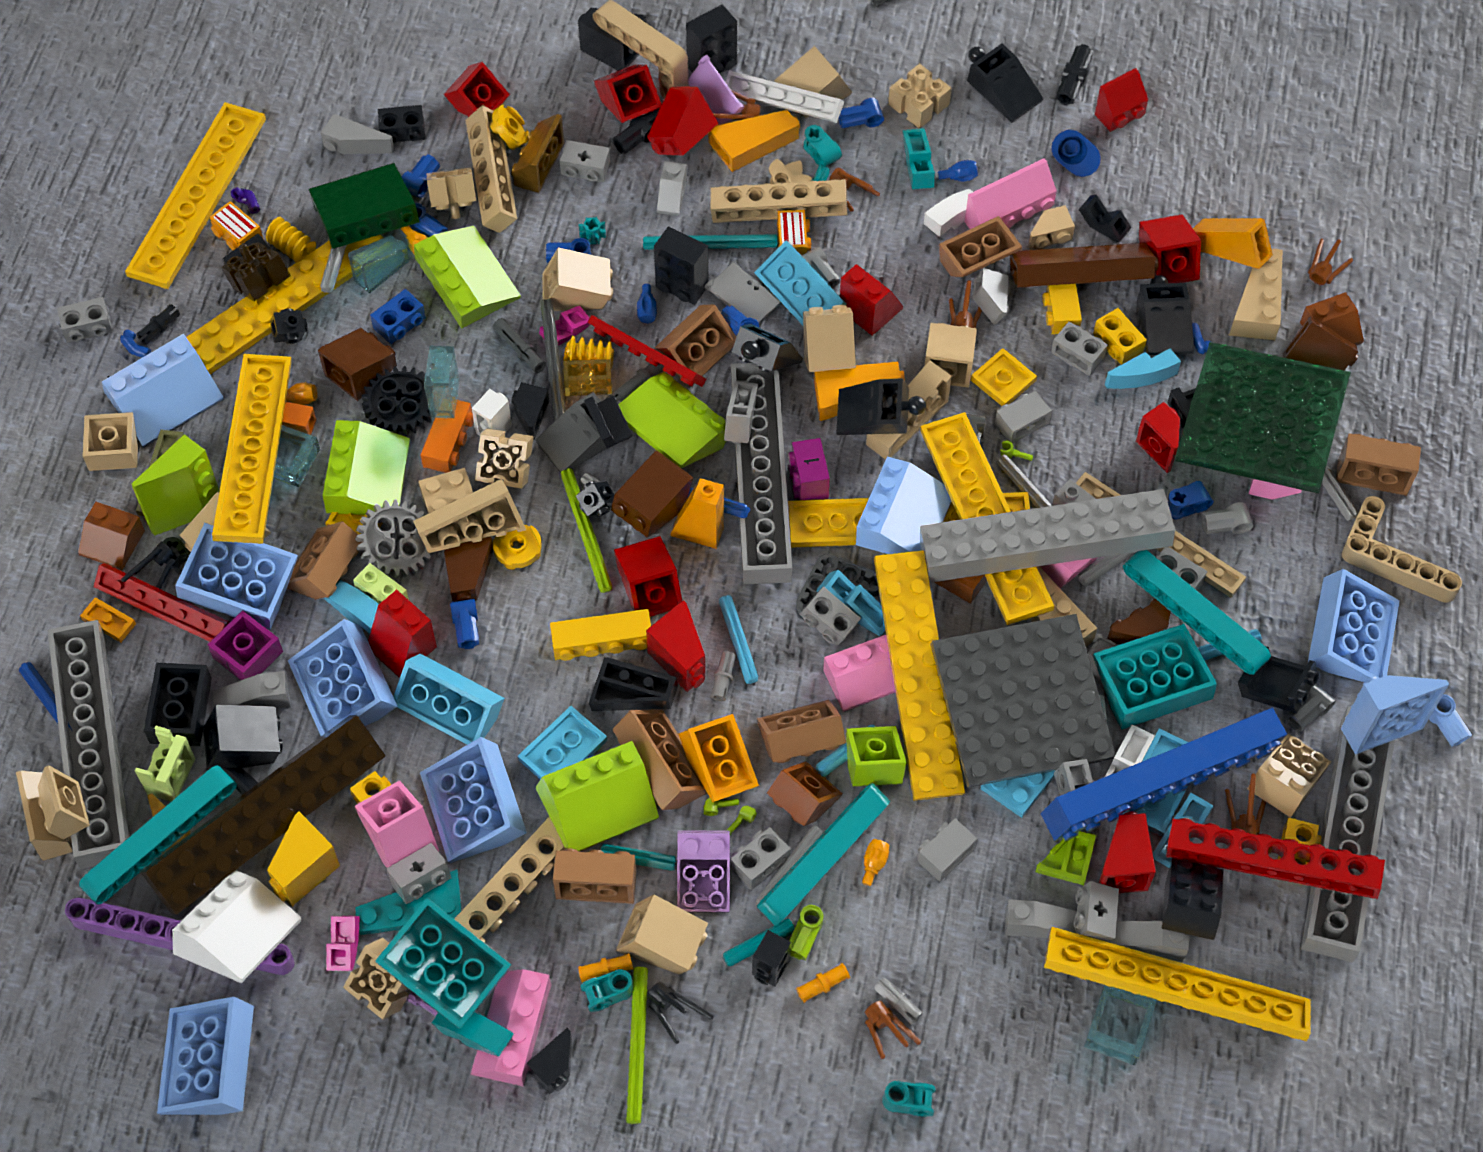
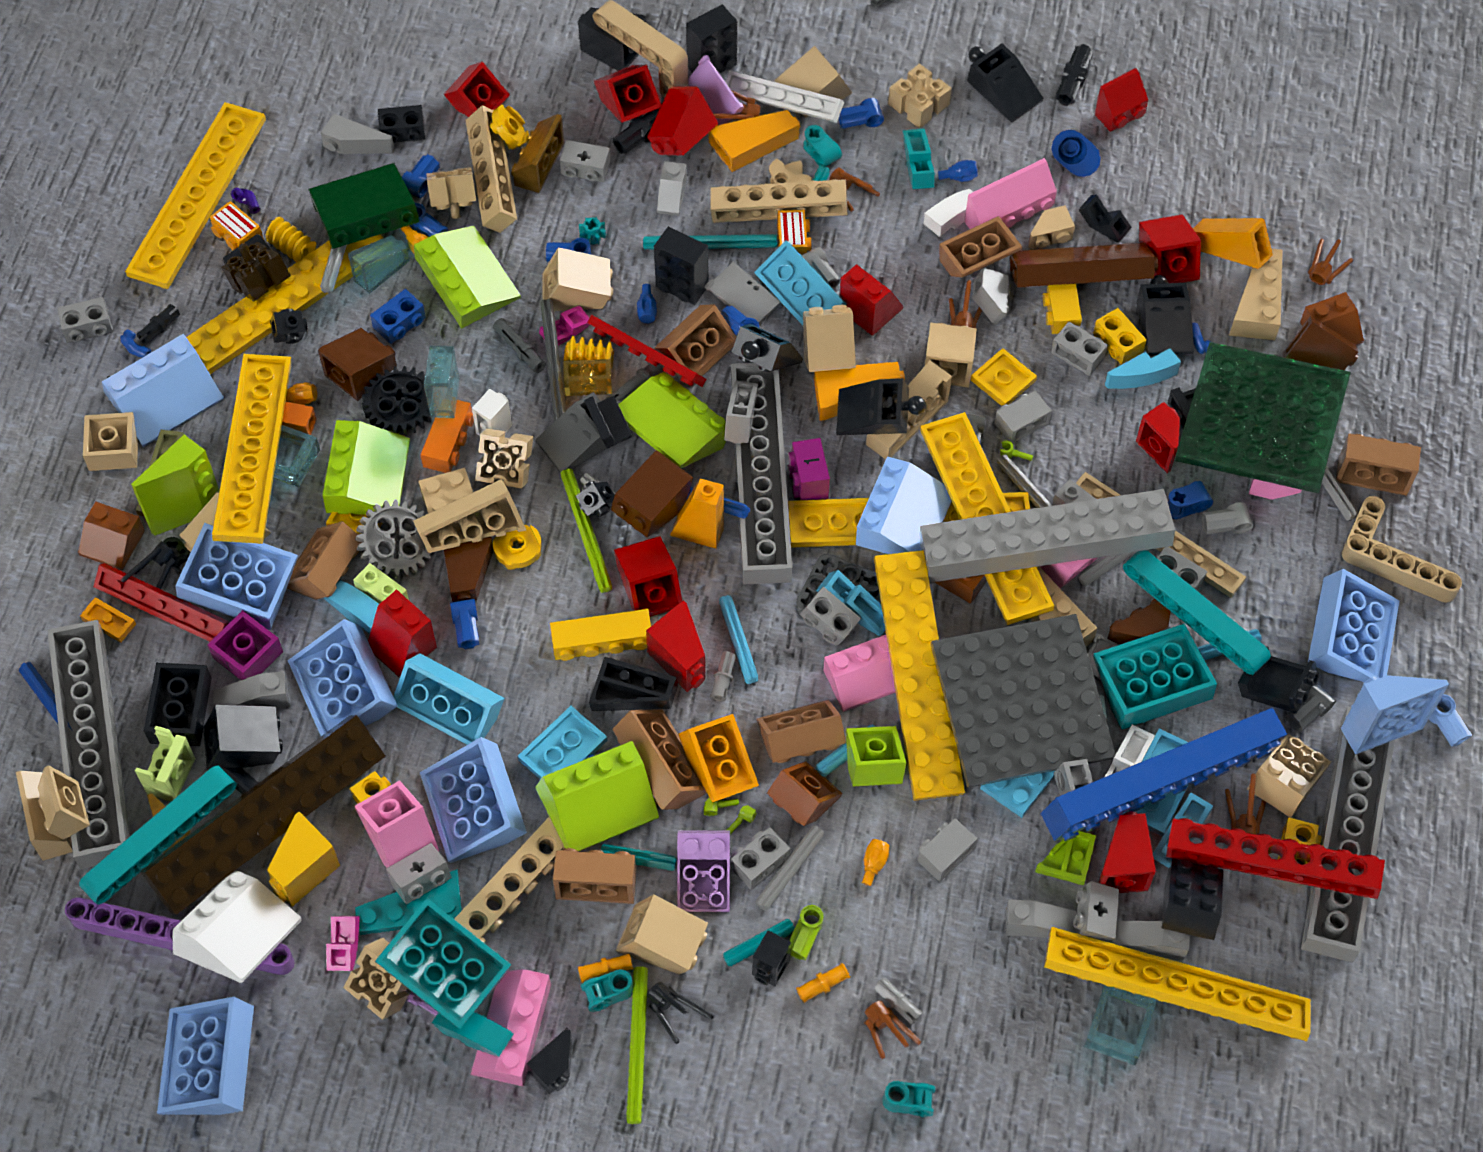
black slope [511,382,549,440] -> none
teal beam [757,783,890,926] -> none

